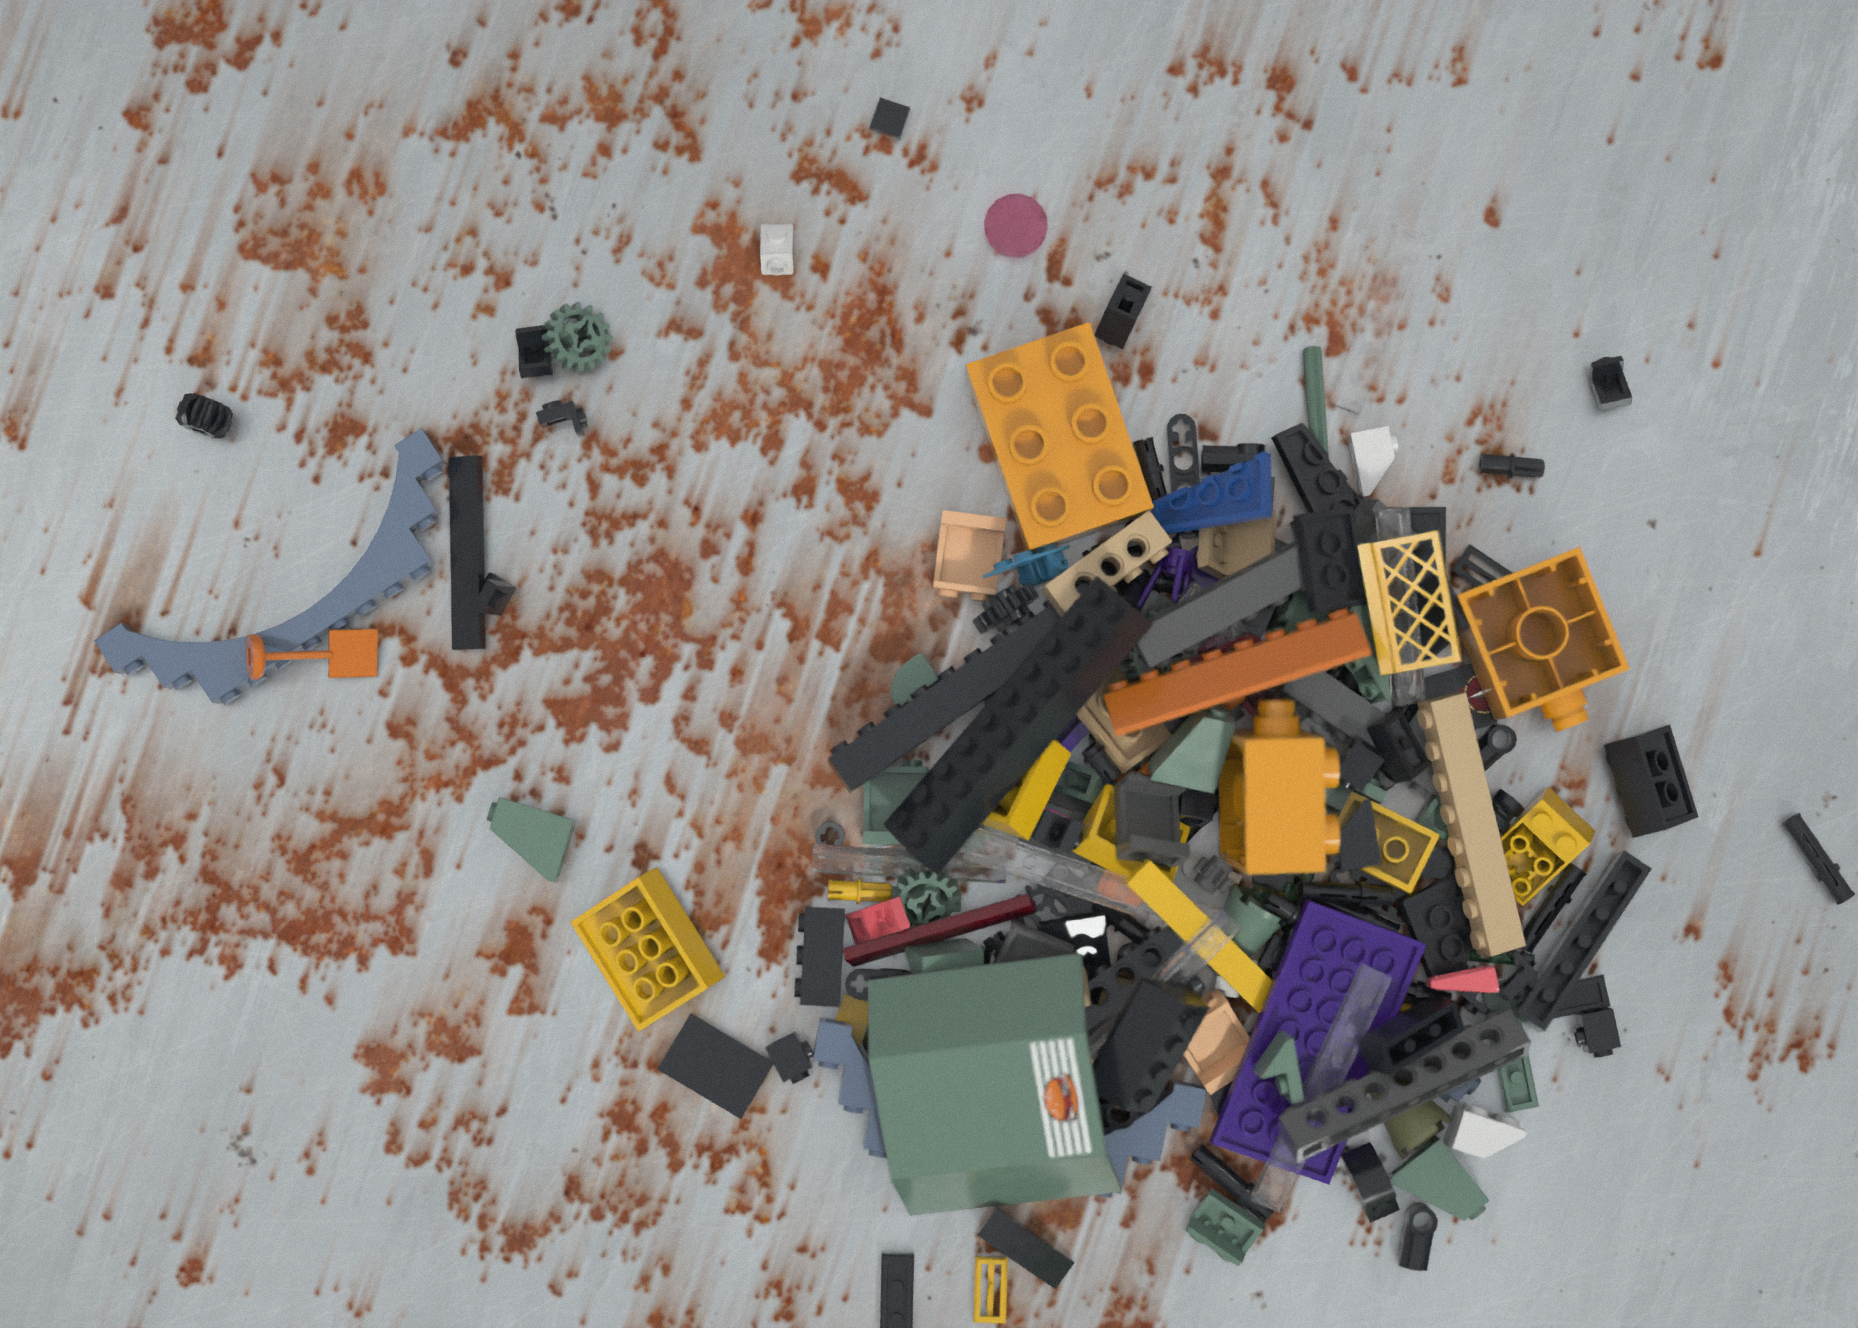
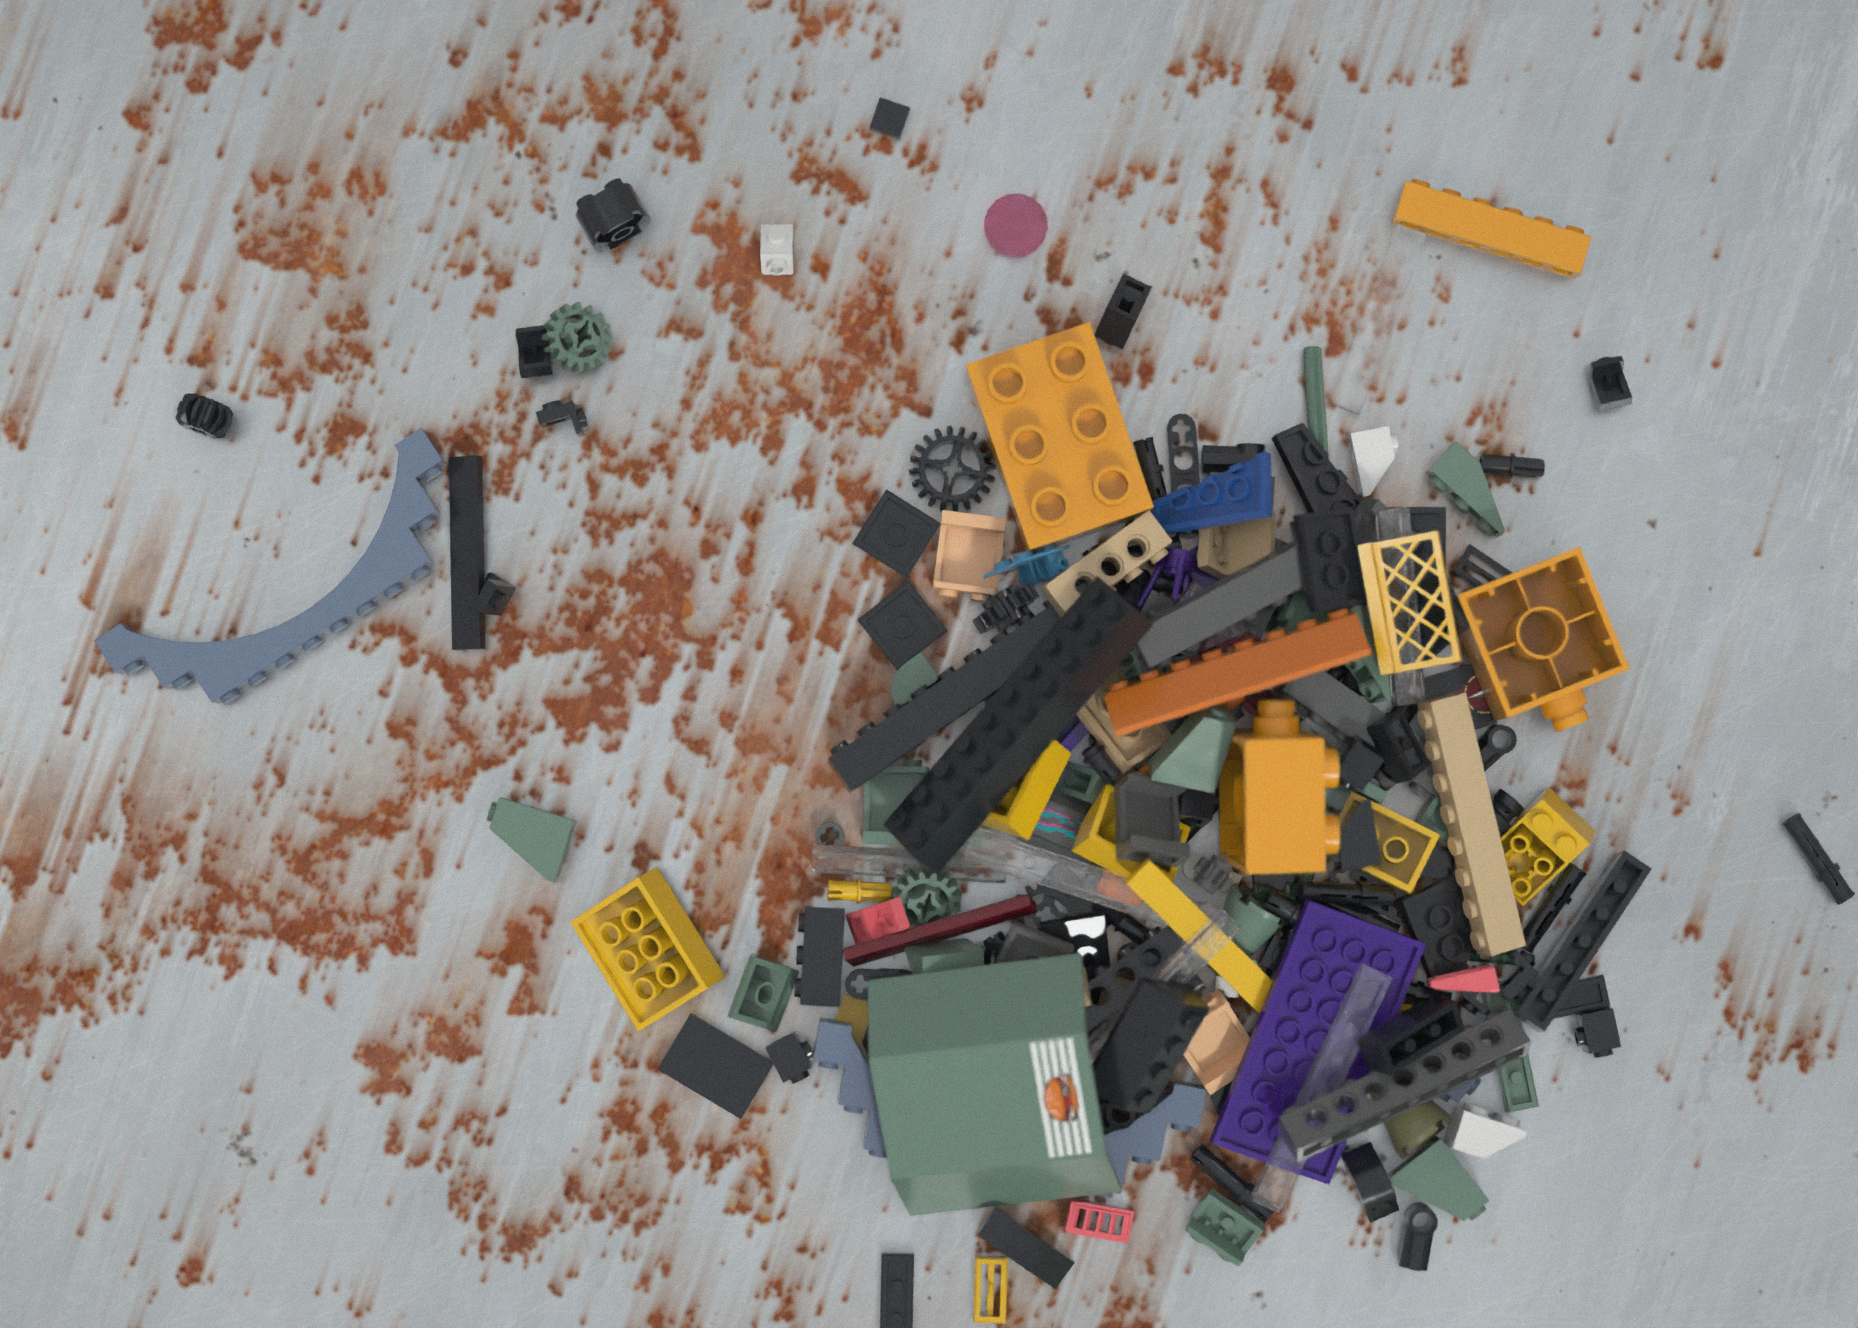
orange piece [245,628,378,679] -> none
black bracket [1032,810,1084,854] -> none
sand green slope [1253,1030,1304,1104] -> none
black slope [1604,724,1699,838] -> none
none -> black brick [576,178,651,252]
none -> sand green slope [727,953,799,1032]
none -> black tile [852,489,941,578]
none -> black tile [857,580,948,671]
none -> black gear [909,426,996,512]
none -> coral slope [1064,1198,1135,1243]
none -> light orange brick [1391,179,1592,279]
none -> sand green slope [1425,441,1505,538]

